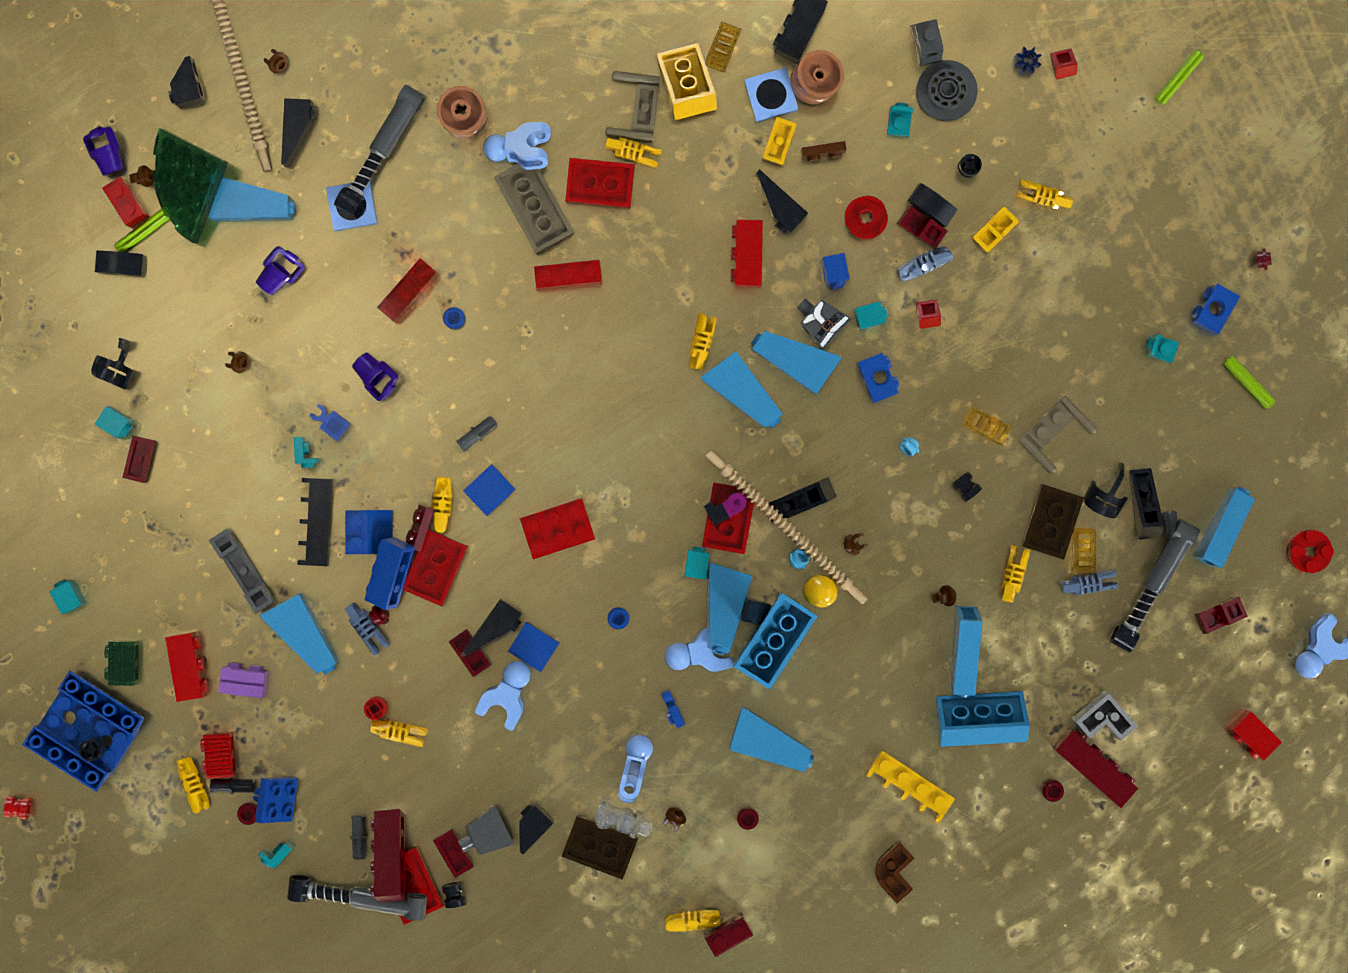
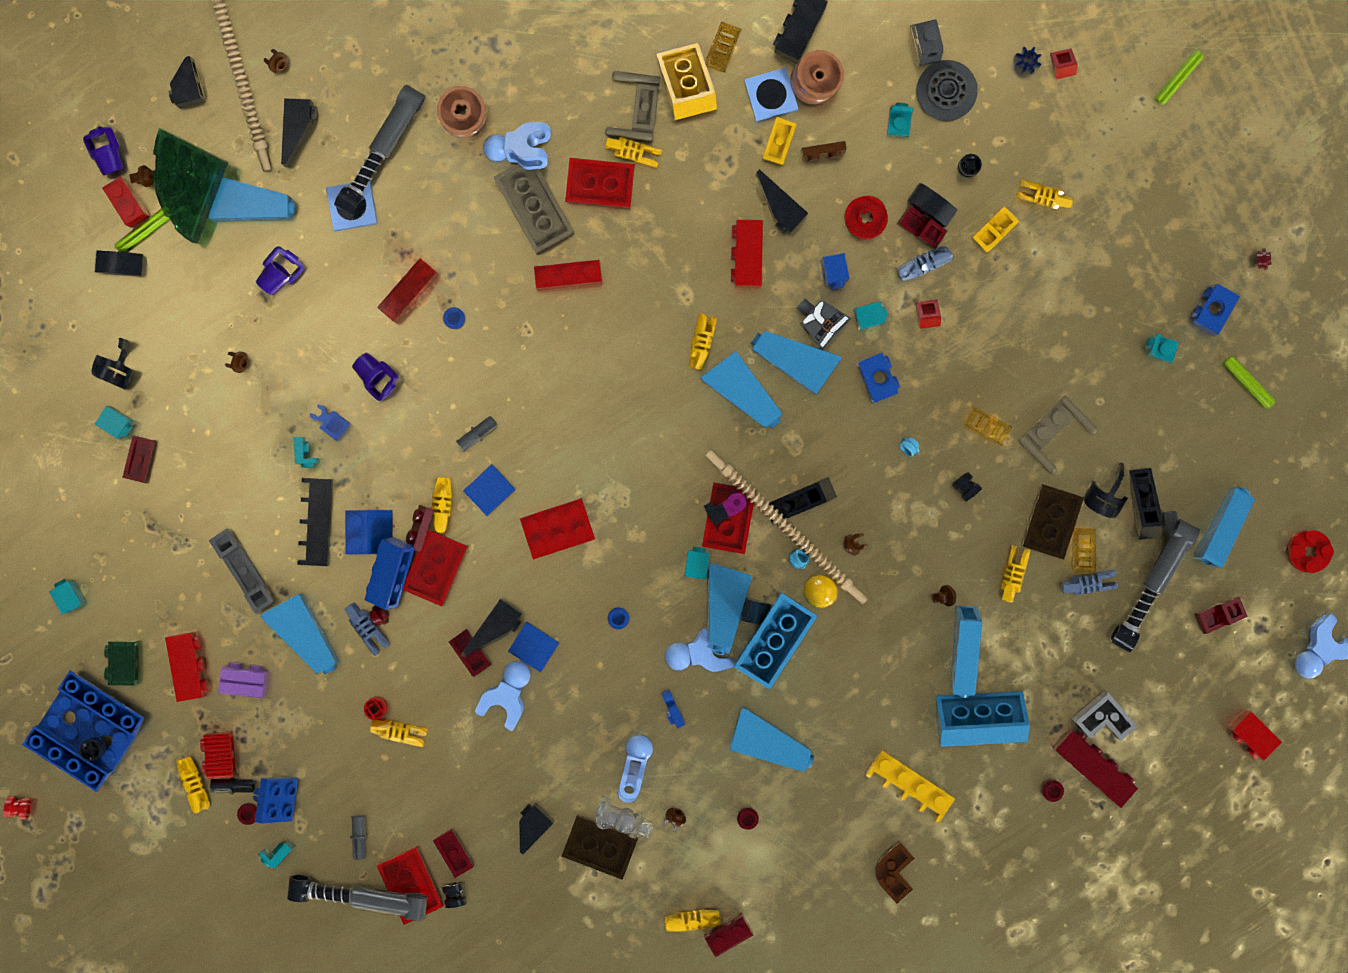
dark red brick [371,809,405,903] -> none
dark grey torso [458,805,514,855] -> none

